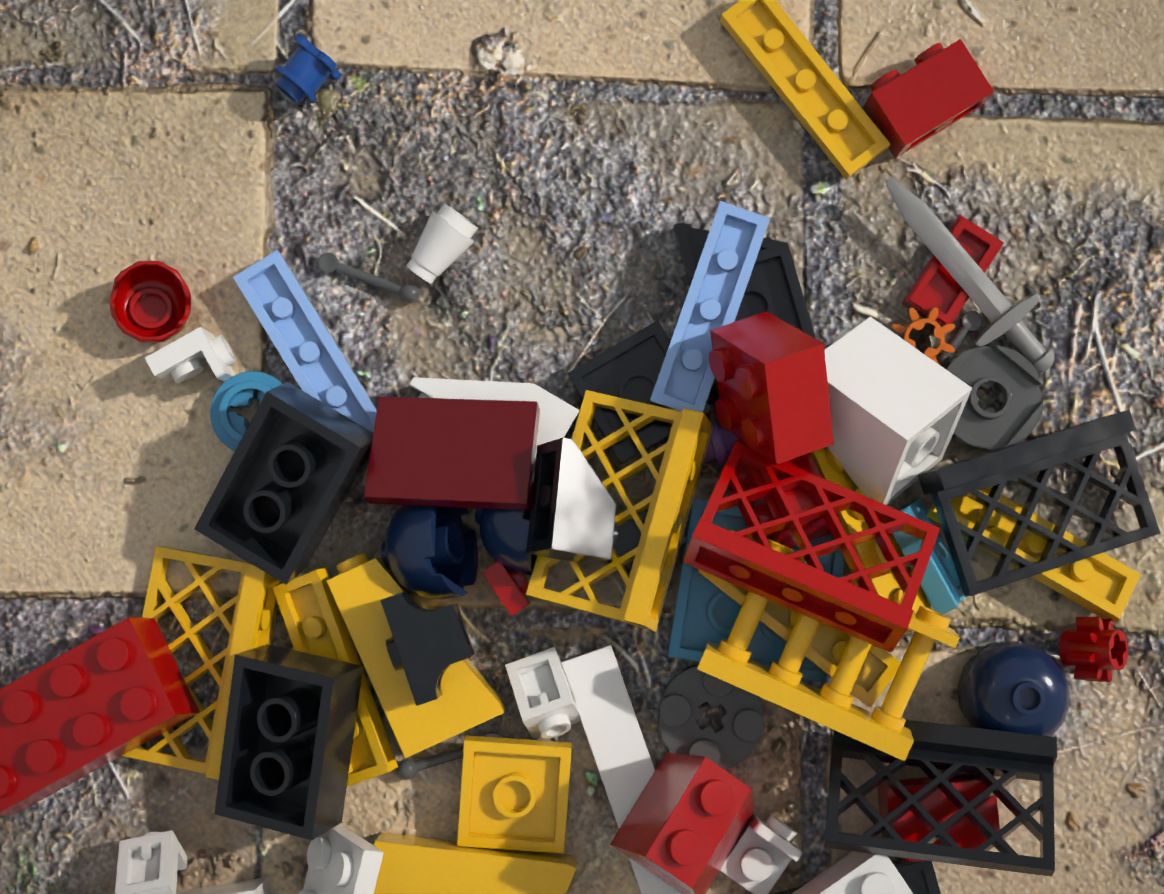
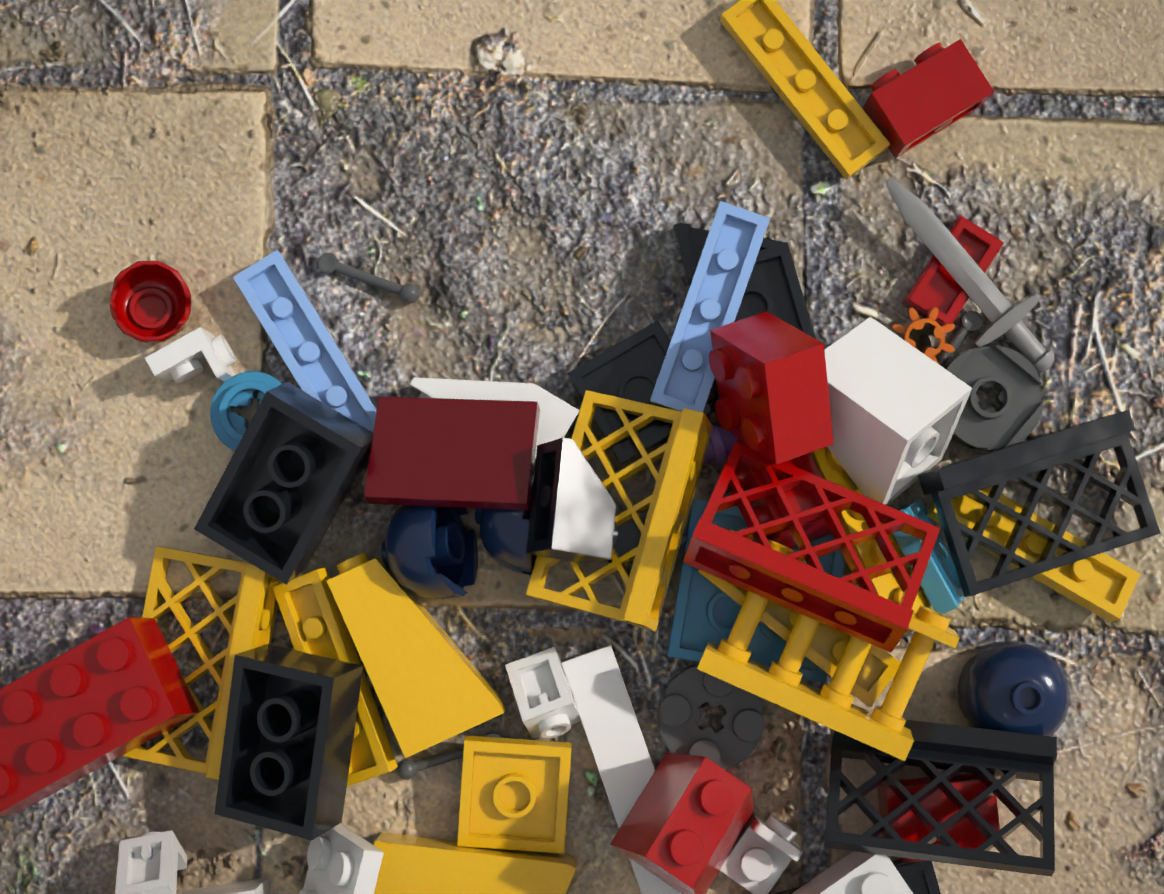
blue brick [273,34,342,105] -> none
black brick [381,592,475,706] -> none
white cone [406,203,478,284] -> none
red plate [482,561,531,616] -> none
red gear [1059,617,1128,682] -> none

